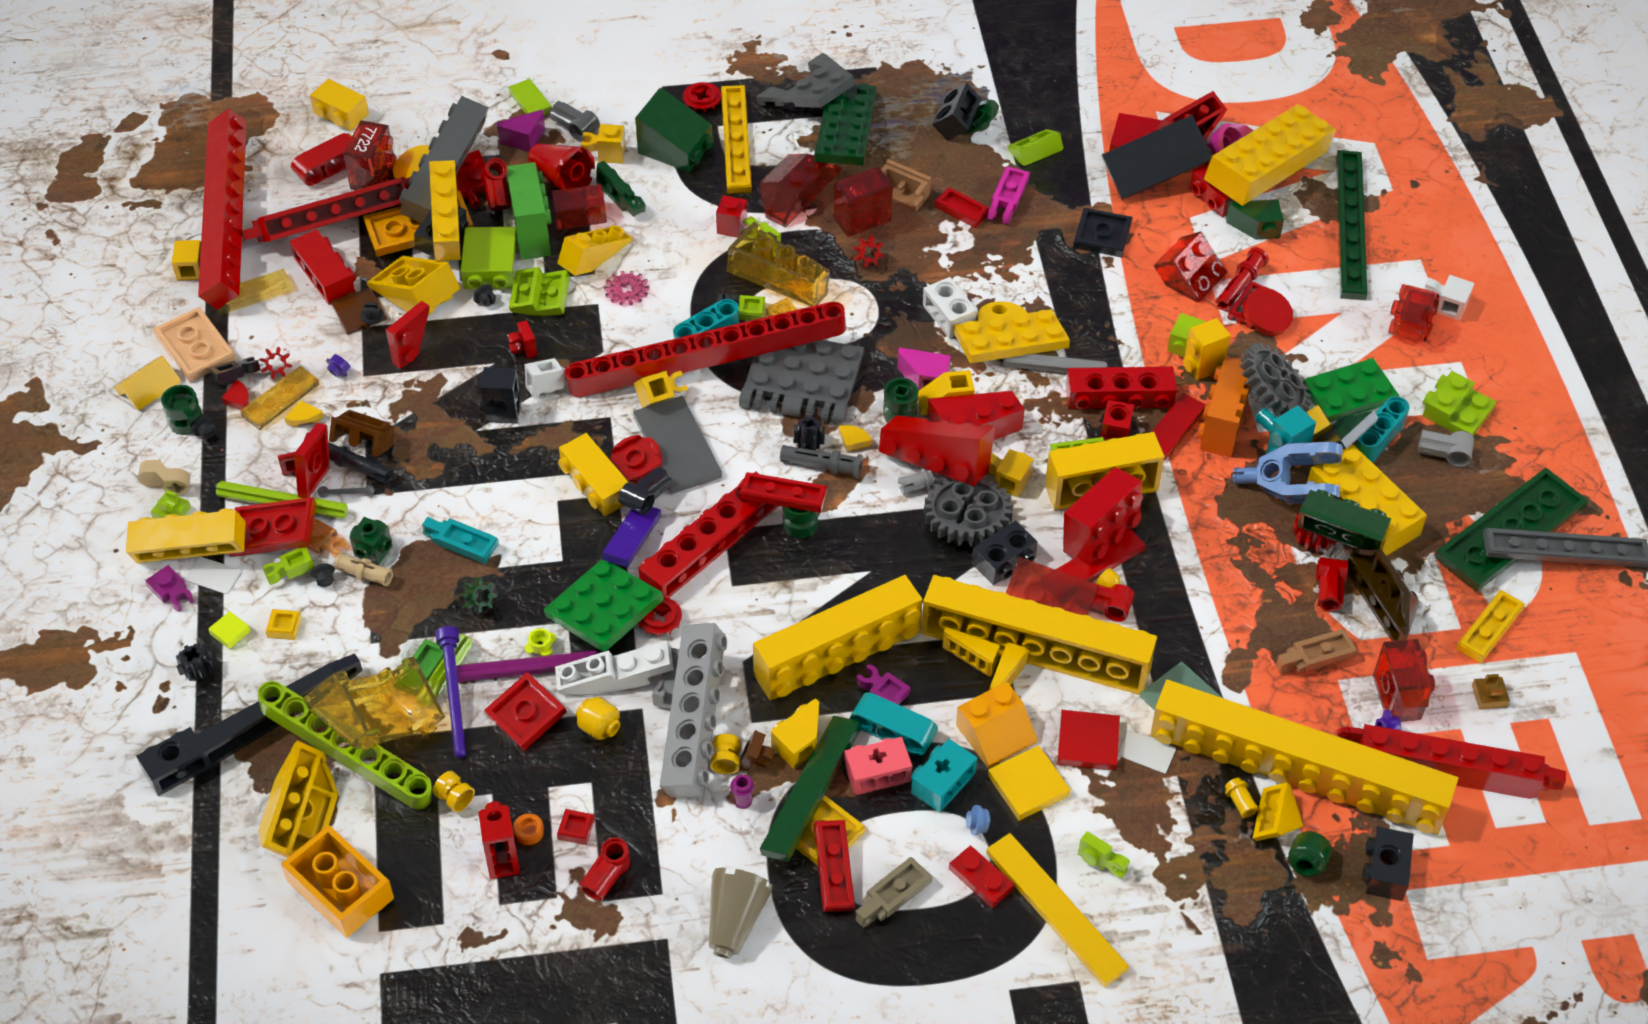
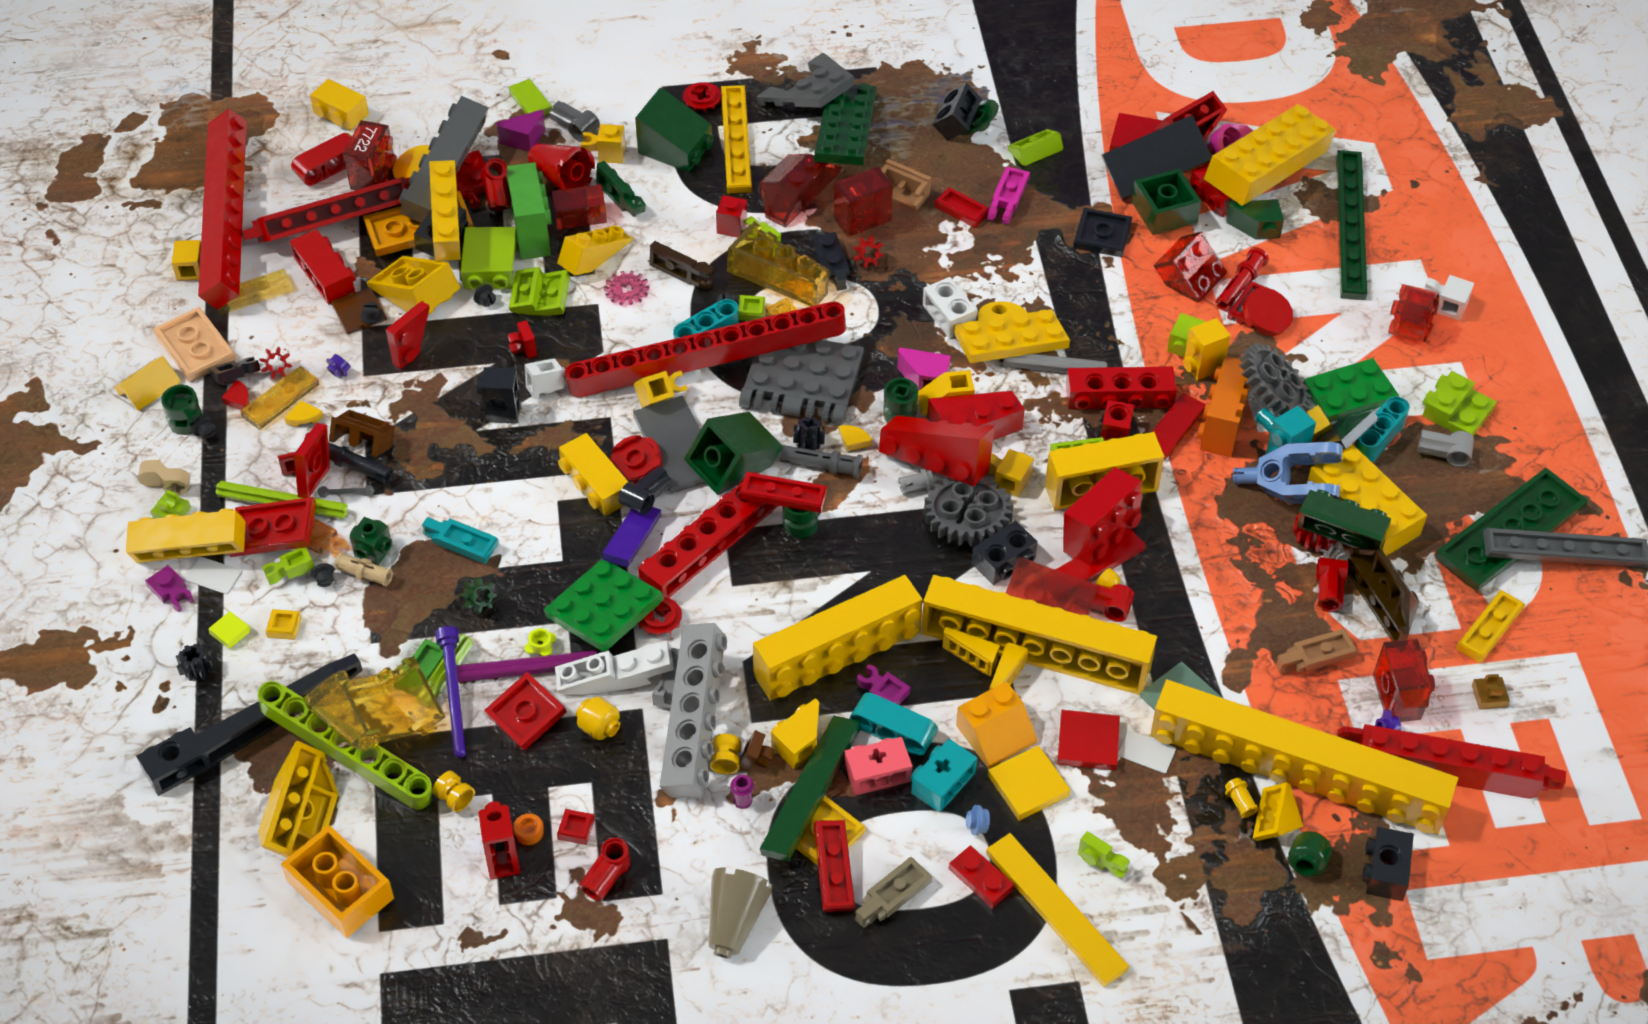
none -> dark brown hinge [649,241,714,289]
none -> dark green slope [684,411,783,495]
none -> black hinge [812,232,850,291]
none -> dark green brick [1131,168,1201,235]

